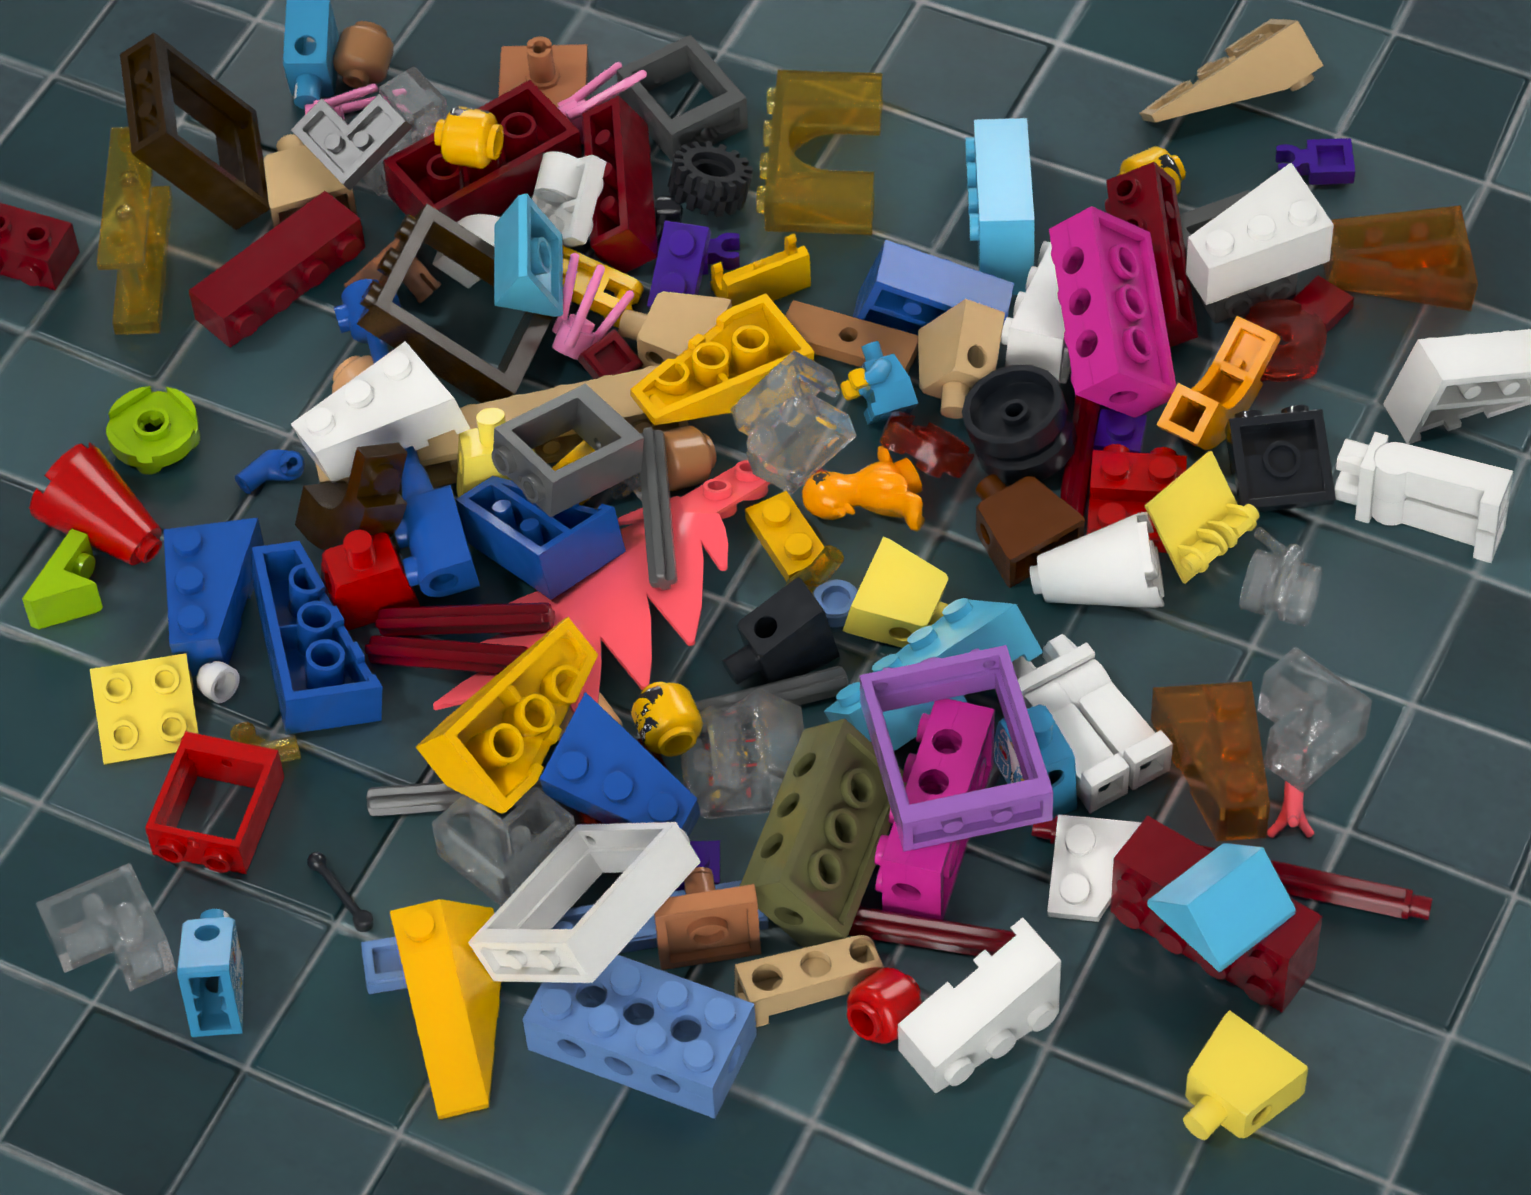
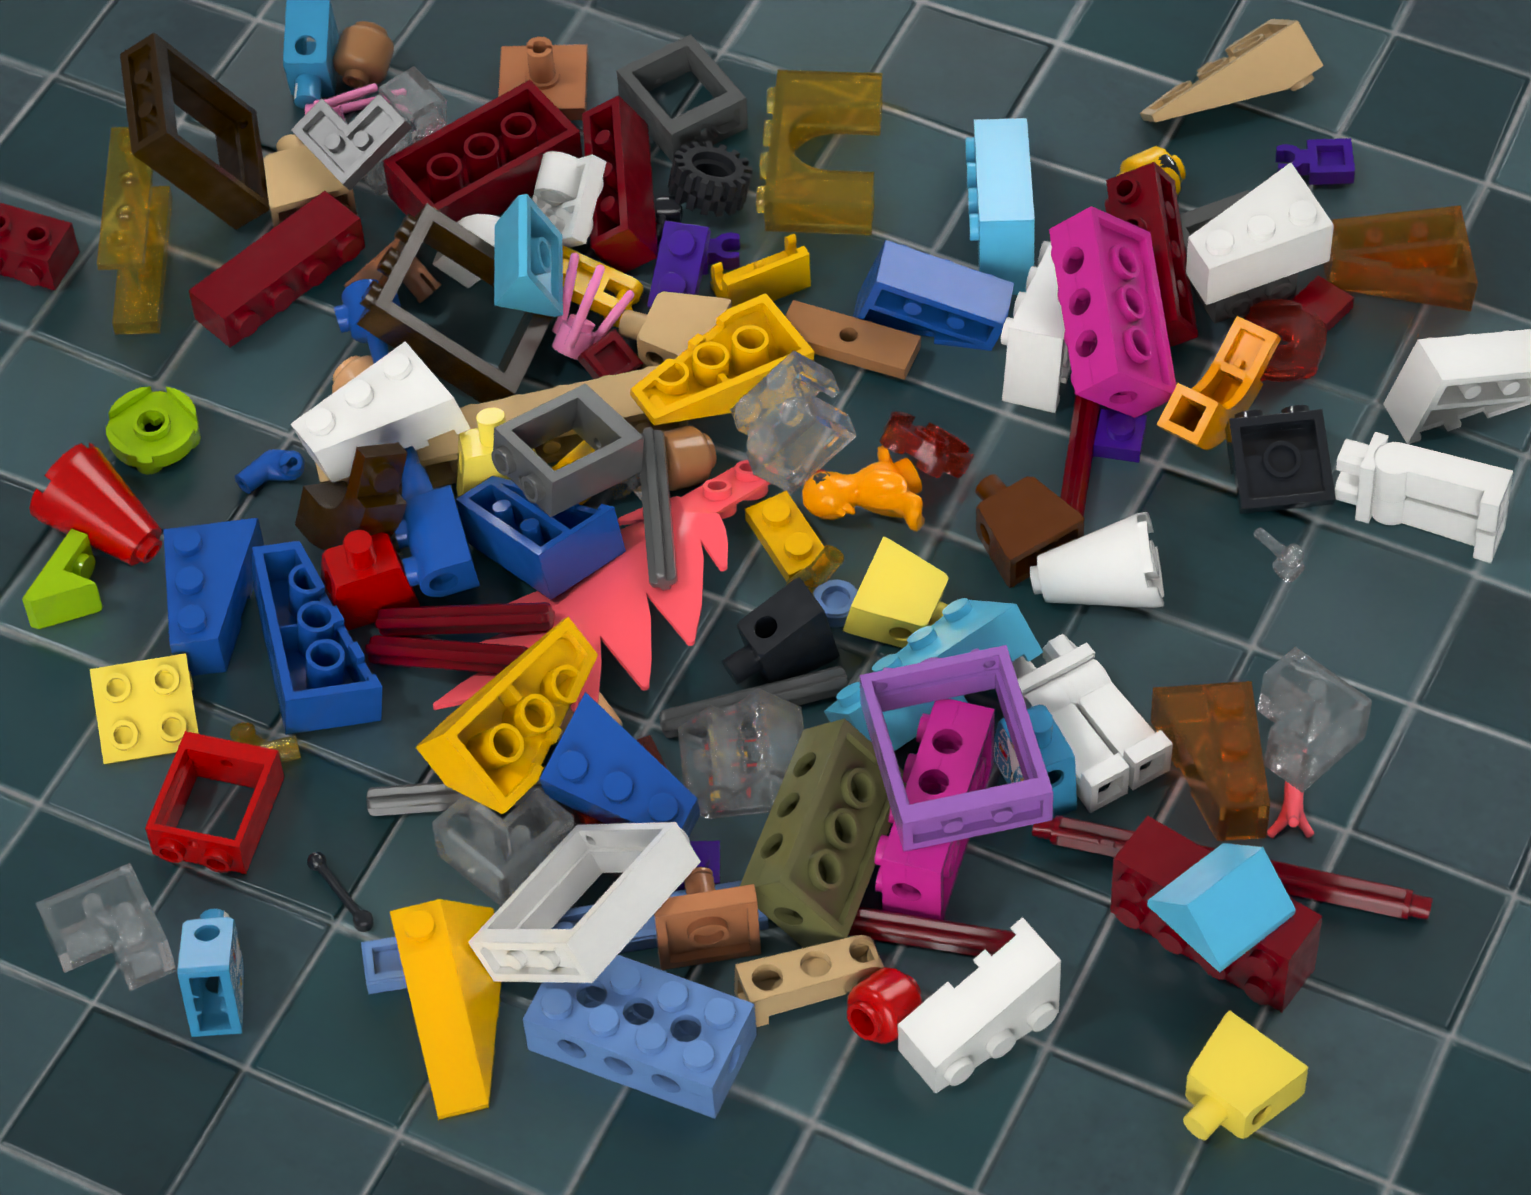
white hinge [196,661,240,703] -> none
yellow head [434,106,504,169] -> none
bright pink plant [557,62,647,145] -> none
yellow head [631,682,703,757] -> none
dark azure piece [840,341,918,425] -> none
tan torso [918,299,1005,419] -> none
black wheel [962,365,1078,485] -> none
white wing [1047,814,1142,922] -> none
red plate [1087,444,1187,553] -> none
light yellow hinge [1144,451,1260,584] -> none
clear wheel [1239,549,1323,627] -> none

